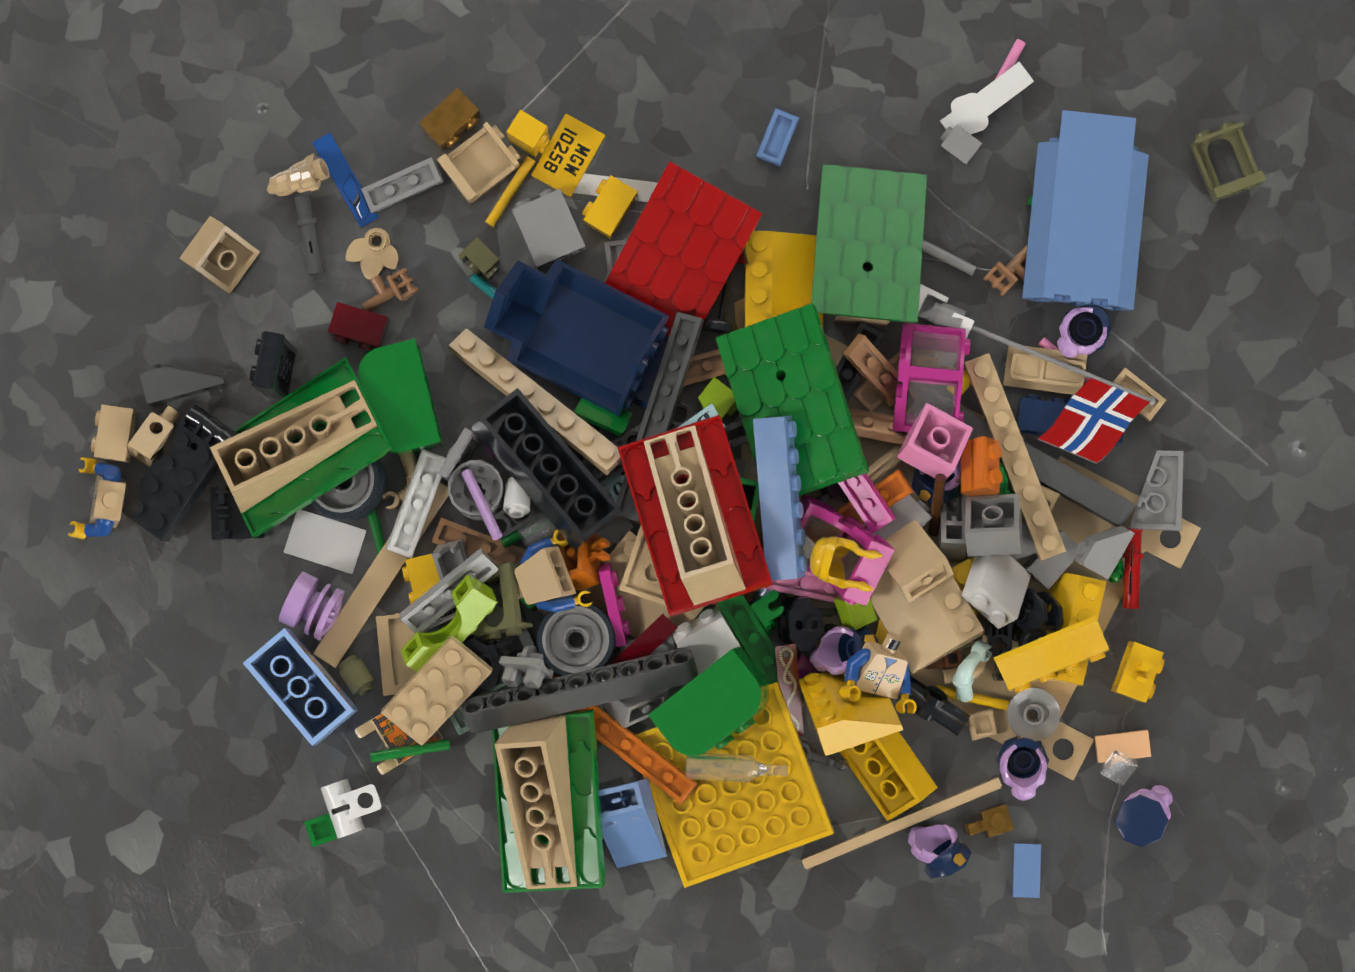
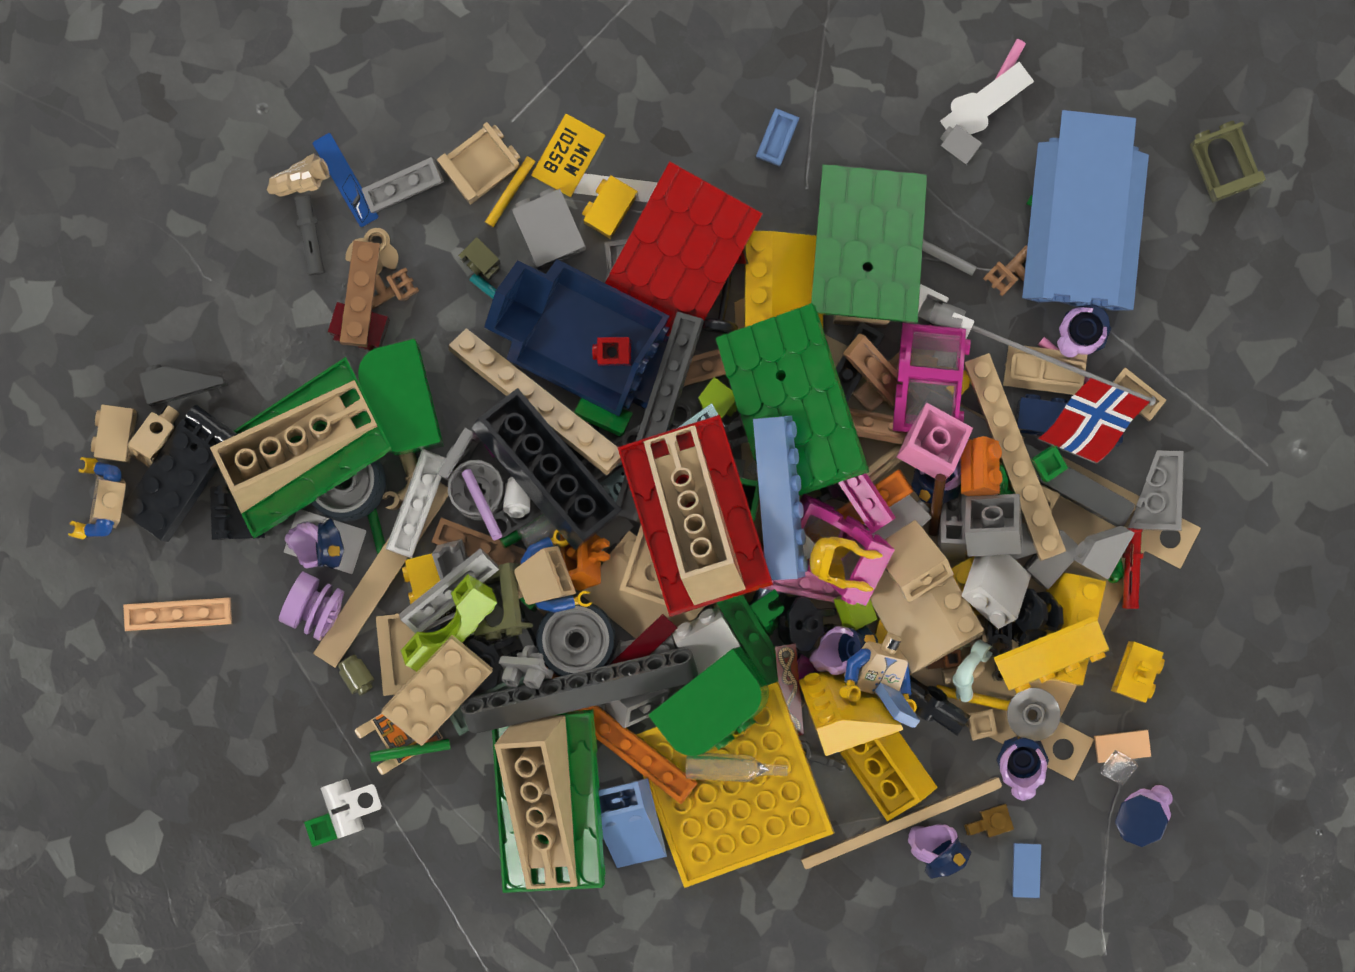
tan slope [179,216,260,294] -> none
light blue brick [243,628,358,746] -> none
black hinge [249,331,297,400] -> none
pearl gold brick [419,87,480,151] -> none
yellow piece [506,110,550,158] -> none
dark pink plate [599,562,631,647] -> none
none -> light nougat tile [123,598,232,631]
none -> piece [285,519,344,569]
none -> medium nougat plate [340,240,380,347]
none -> red brick [592,337,631,366]
none -> medium blue tile [875,682,920,728]
none -> green plate [1030,445,1068,483]

